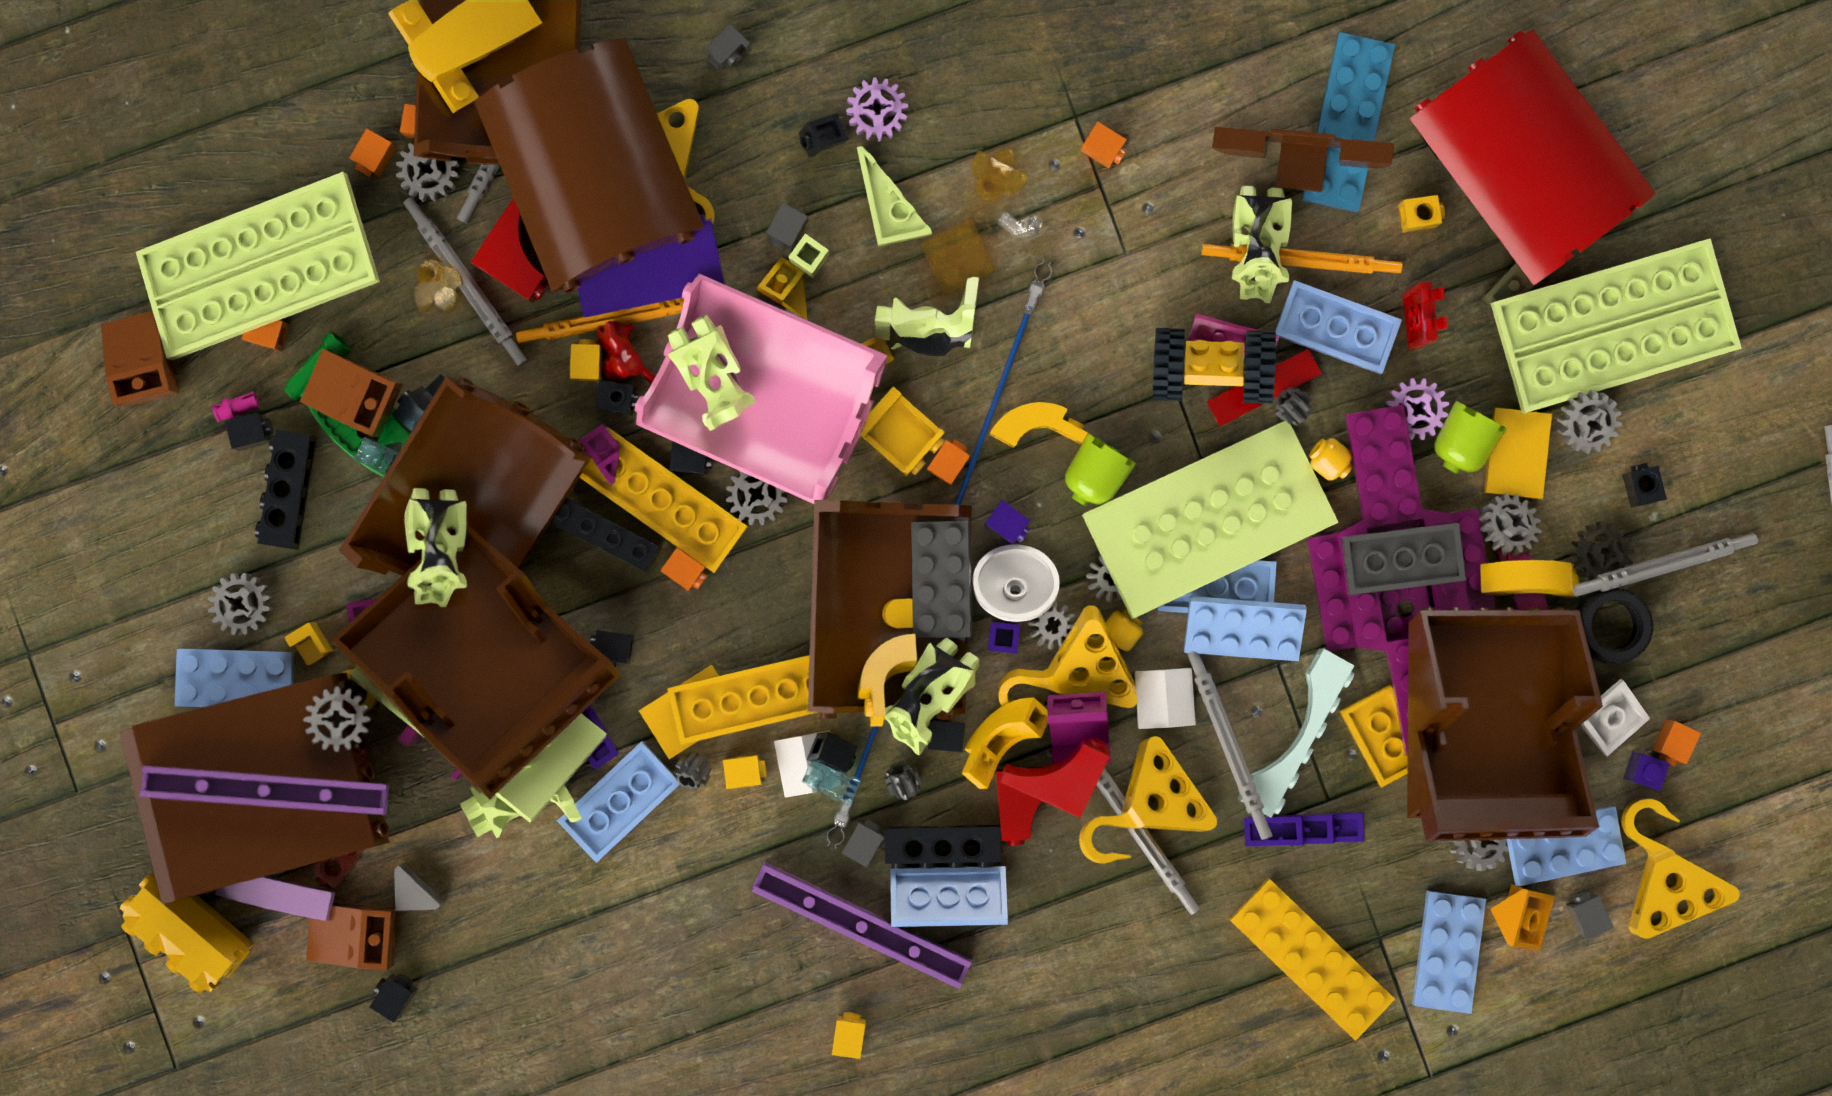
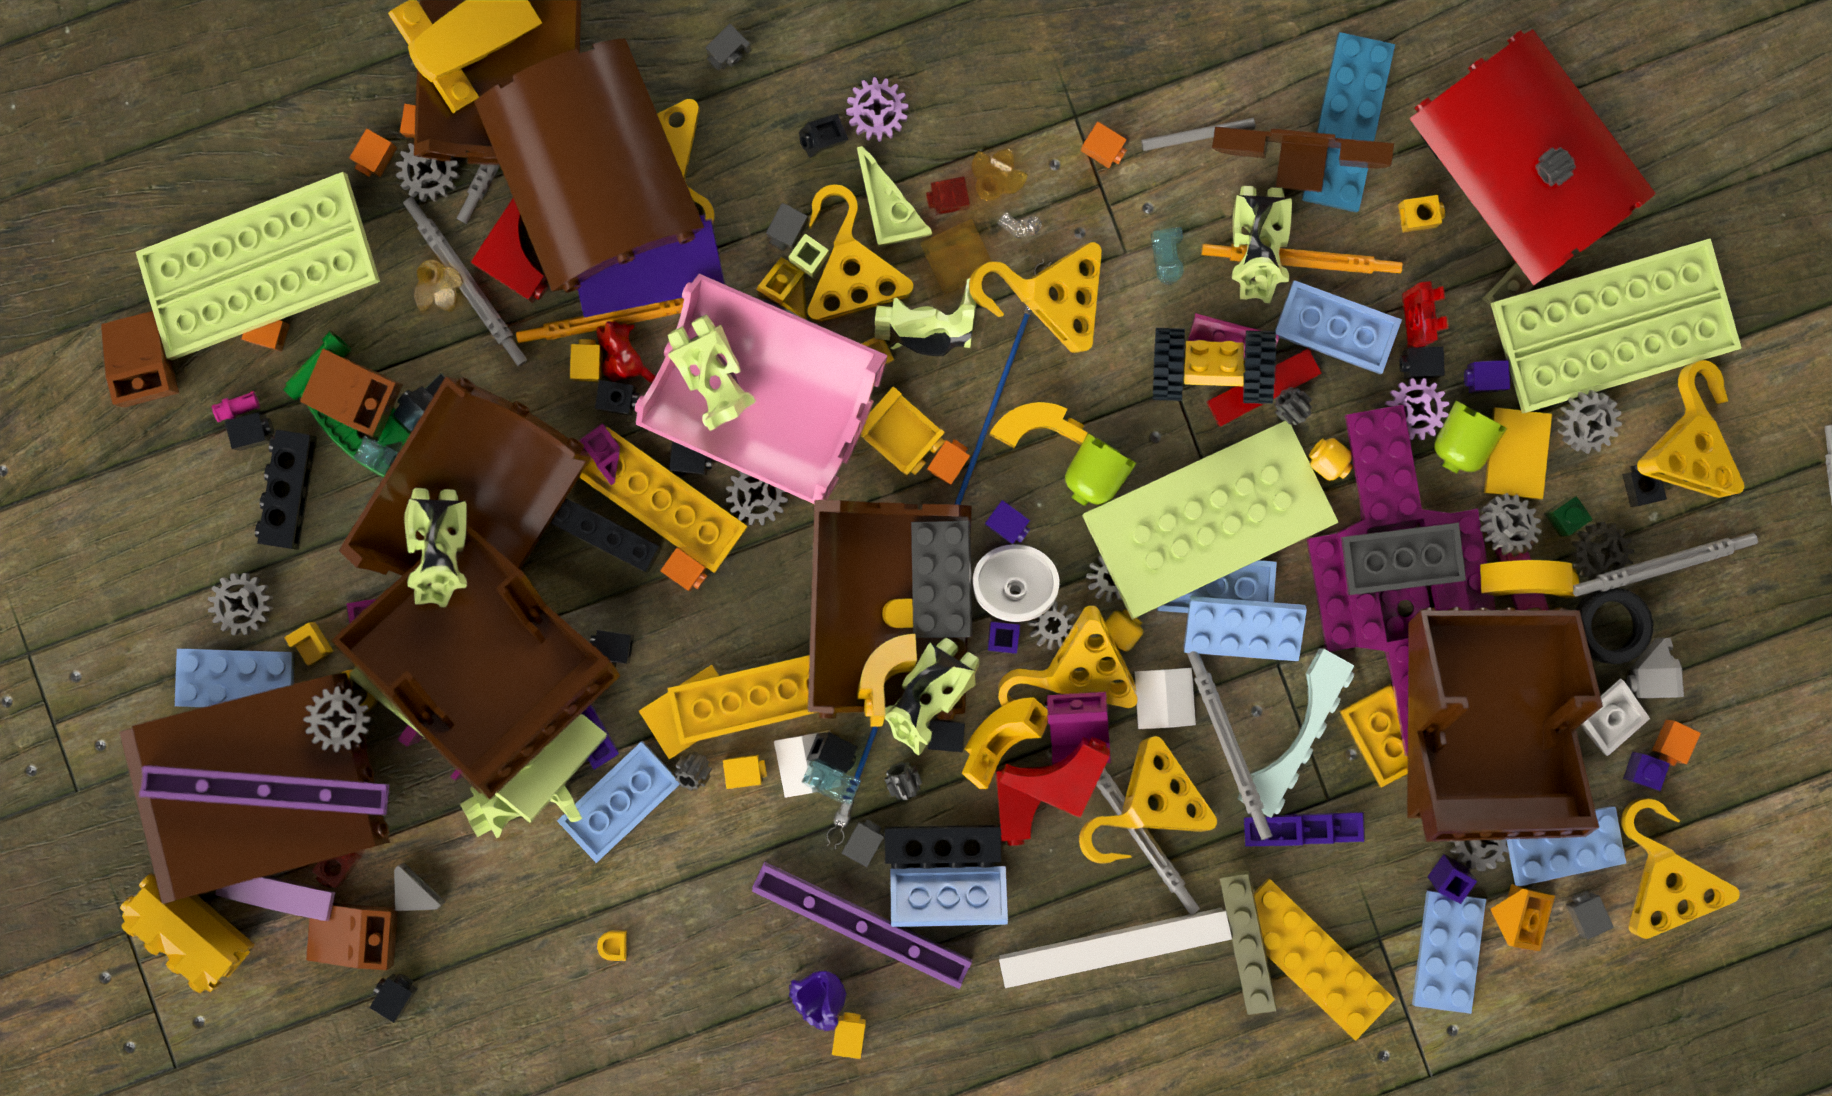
none -> yellow tile [597,930,627,961]
none -> dark purple hair [789,971,847,1031]
none -> yellow piece [807,184,913,323]
none -> clear red brick [926,176,970,216]
none -> yellow piece [969,242,1102,353]
none -> white tile [999,908,1232,988]
none -> light grey bar [1141,118,1256,151]
none -> clear light blue leg [1151,227,1184,285]
none -> olive plate [1220,870,1277,1015]
none -> black brick [1399,346,1445,379]
none -> dark purple brick [1428,854,1477,904]
none -> dark purple brick [1464,360,1510,393]
none -> dark grey gear [1535,147,1576,186]
none -> dark green brick [1544,496,1593,537]
none -> light grey slope [1626,638,1684,698]
none -> yellow piece [1637,360,1744,498]

